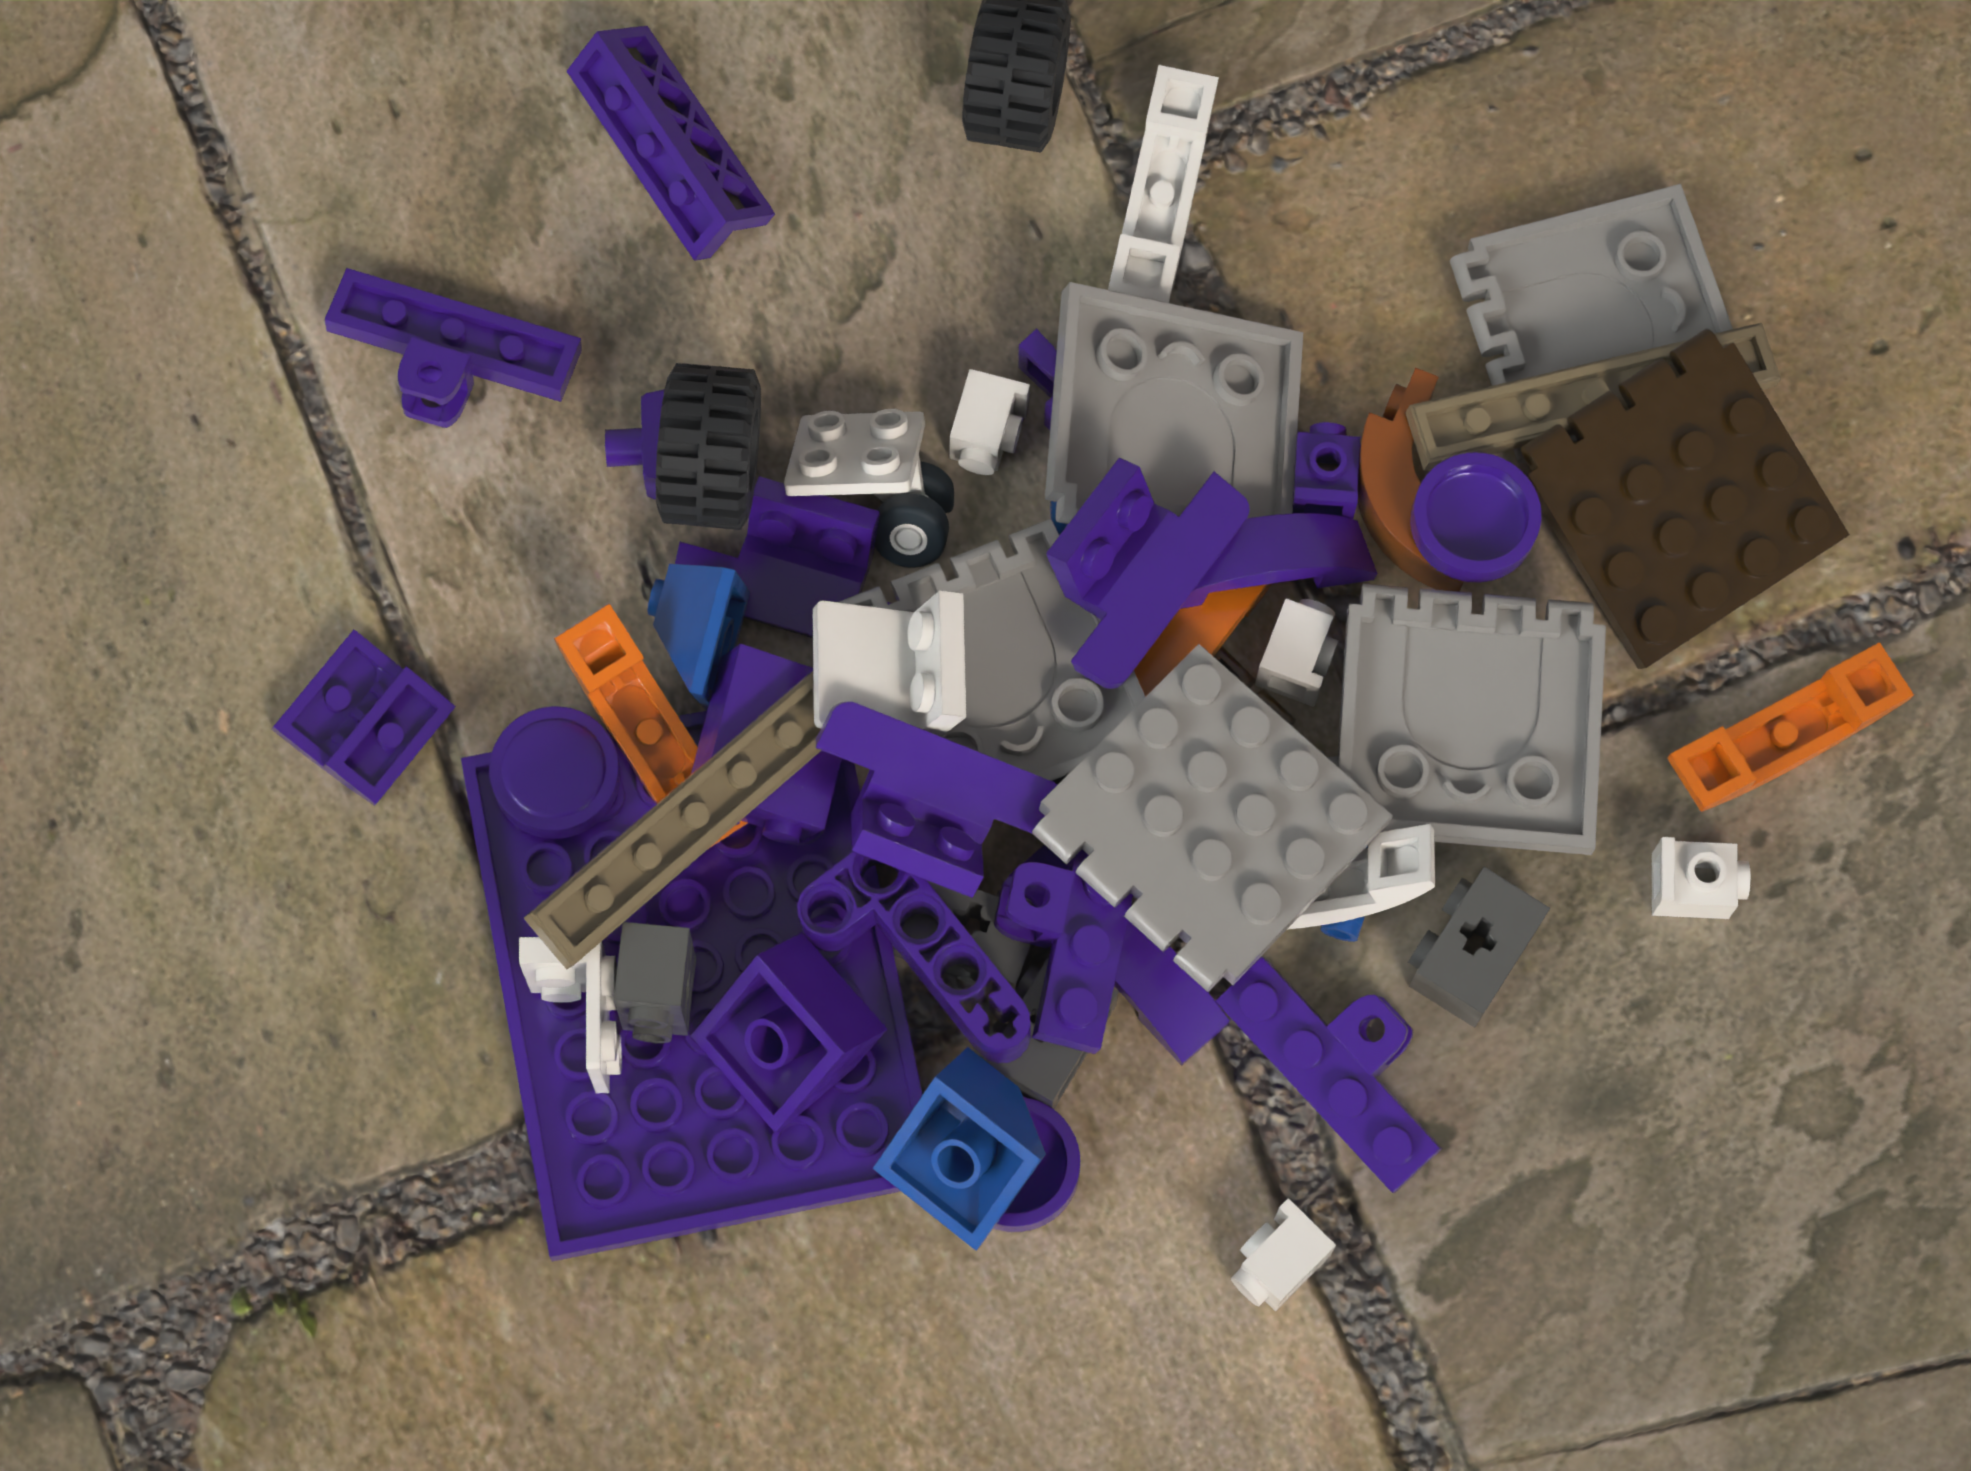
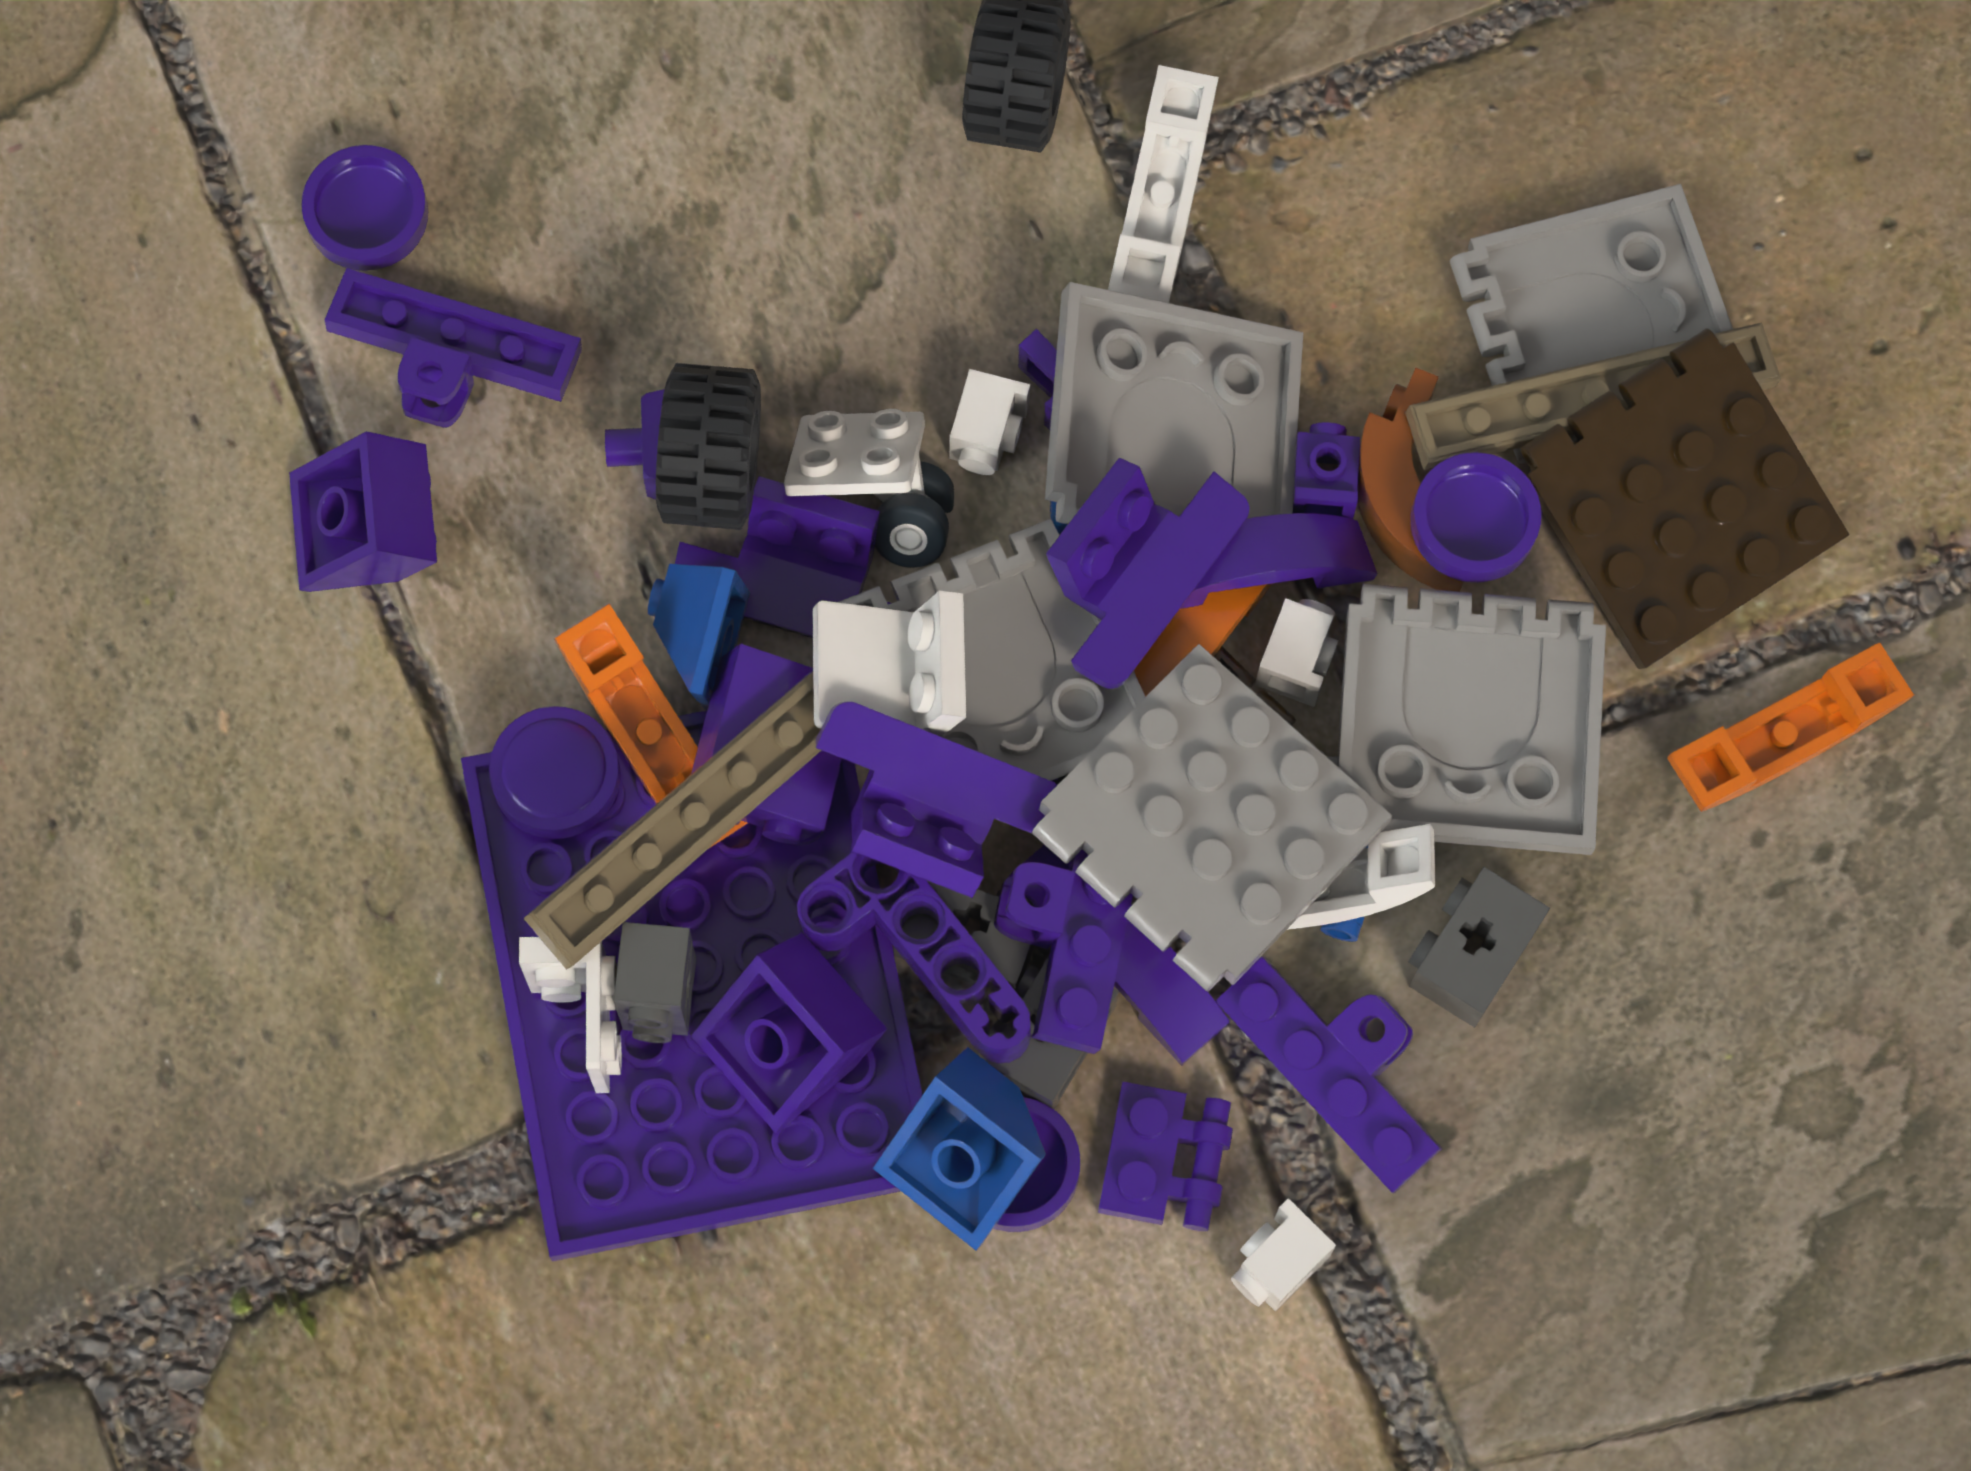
dark purple slope [271,629,456,806] -> none
dark purple fence [566,26,775,261] -> none
white brick [1652,837,1751,919] -> none
none -> dark purple slope [289,431,437,592]
none -> dark purple piece [302,145,429,271]
none -> dark purple plate [1098,1081,1233,1231]

